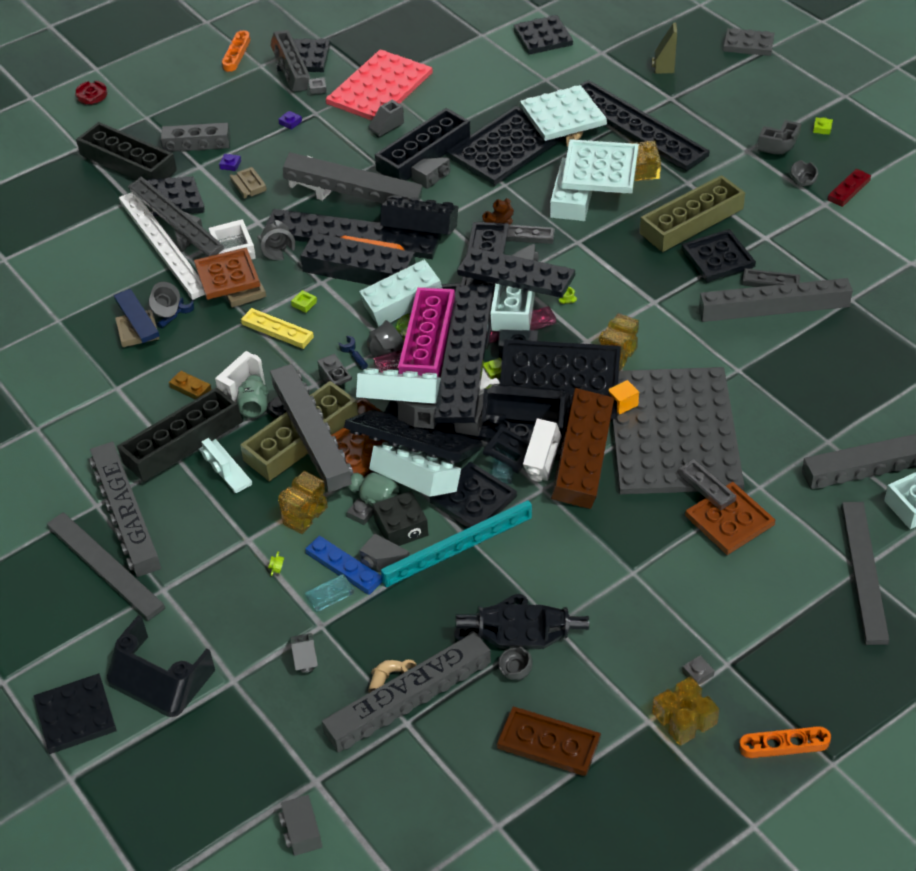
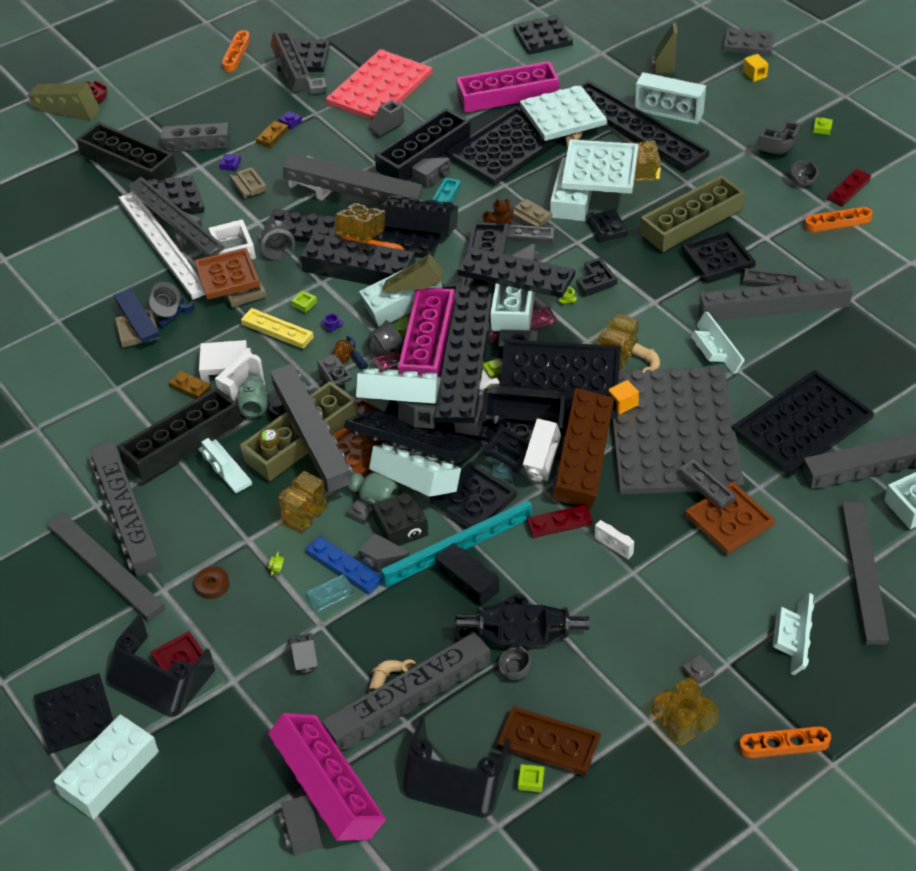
none -> olive wedge [28,83,101,121]
none -> light aqua brick [54,714,159,820]
none -> dark red plate [150,631,204,671]
none -> reddish brown piece [194,567,230,599]
none -> white panel [199,340,252,383]
none -> pearl gold plate [256,121,289,148]
none -> clear yellow tile [259,427,280,447]
none -> dark pink brick [268,713,386,840]
none -> dark purple plate [321,313,343,332]
none -> clear orange wheel [331,340,354,364]
none -> clear yellow brick [335,203,385,243]
none -> olive slope [383,254,443,293]
none -> black windscreen [403,717,511,818]
none -> teal tile [432,178,461,204]
none -> black brick [435,543,499,606]
none -> dark pink brick [456,61,559,112]
none -> dark tan plate [511,199,552,227]
none -> lime plate [518,764,545,792]
none -> dark red plate [527,504,593,539]
none -> black plate [576,257,618,295]
none -> black plate [585,209,629,242]
none -> white plate [595,520,634,559]
none -> tan piece [632,343,661,373]
none -> light aqua brick [635,73,706,124]
none -> light aqua bracket [691,312,744,374]
none -> black plate [731,370,874,477]
none -> yellow brick [743,54,768,82]
none -> light aqua bracket [773,593,814,675]
none -> orange beam [804,207,873,232]

